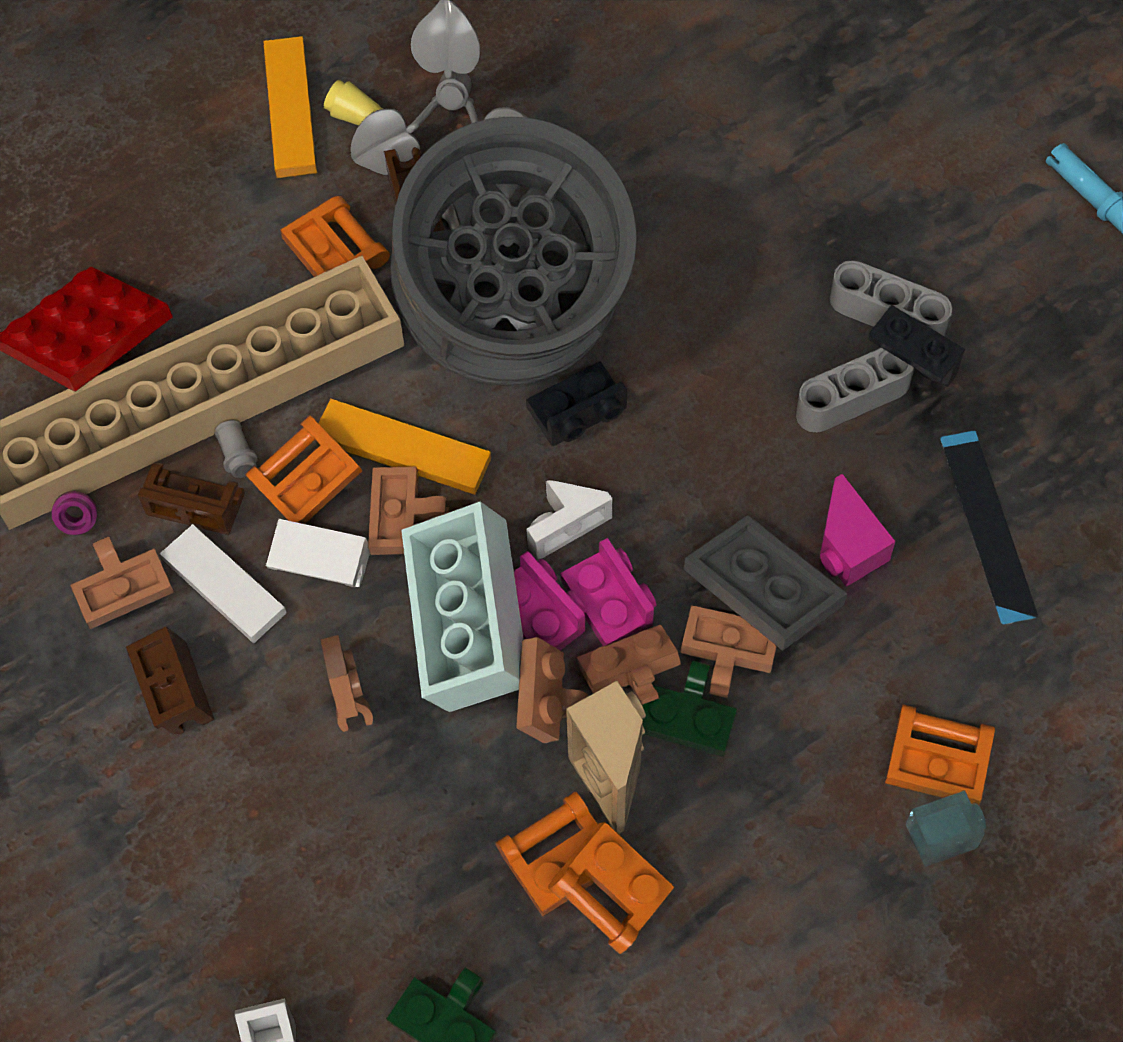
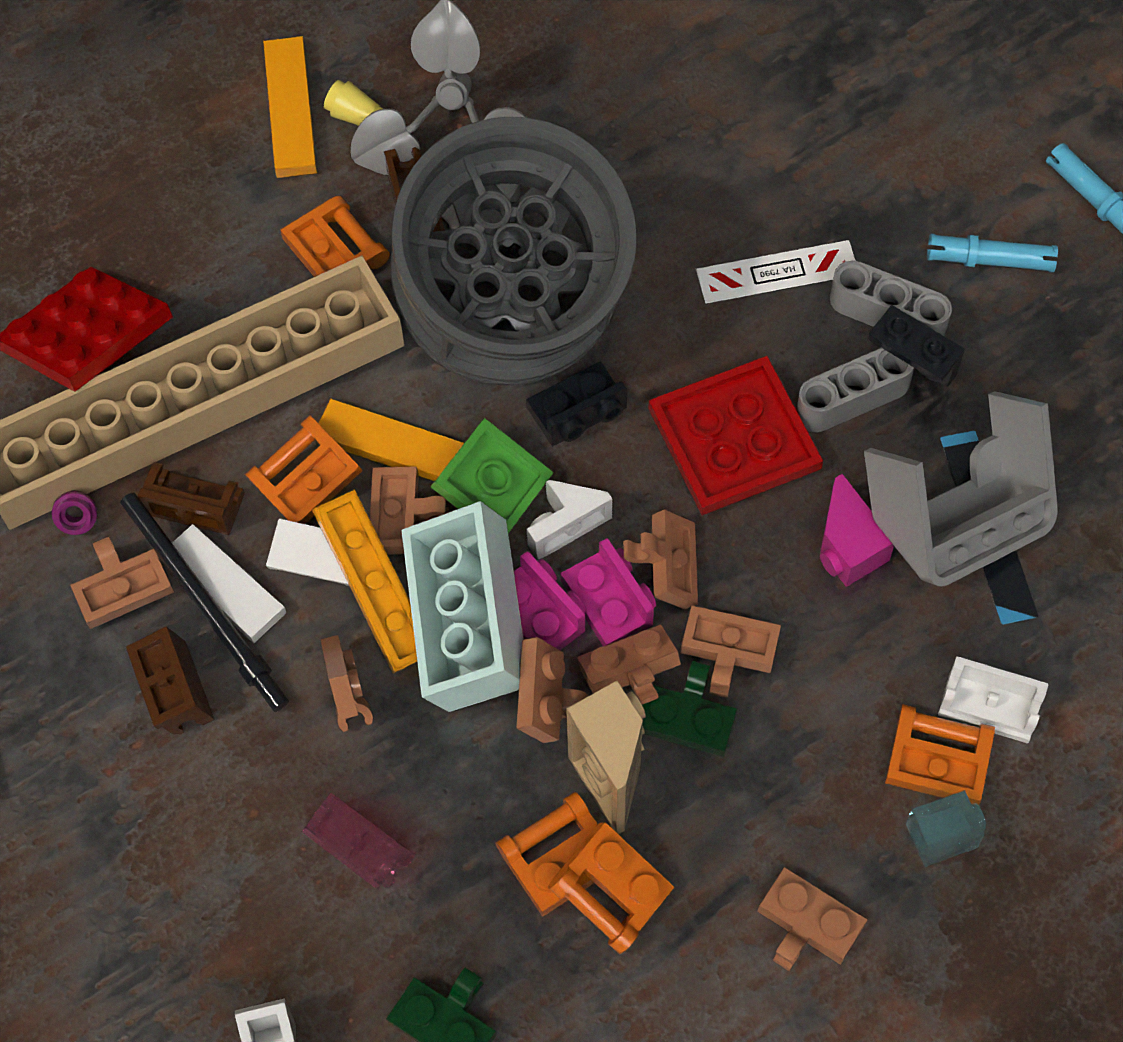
light grey pin [214,420,258,478] -> none
dark grey plate [684,515,847,651] -> none
none -> black bar [120,492,289,712]
none -> clear pink hinge [302,793,416,889]
none -> light orange tile [313,490,417,674]
none -> bright green plate [431,418,554,533]
none -> nougat plate [623,509,698,610]
none -> red plate [648,356,823,515]
none -> white sticker [696,240,856,304]
none -> nougat plate [757,867,868,971]
none -> light grey windscreen [864,391,1058,587]
none -> medium azure pin [927,233,1058,273]
none -> white hinge [938,656,1048,743]

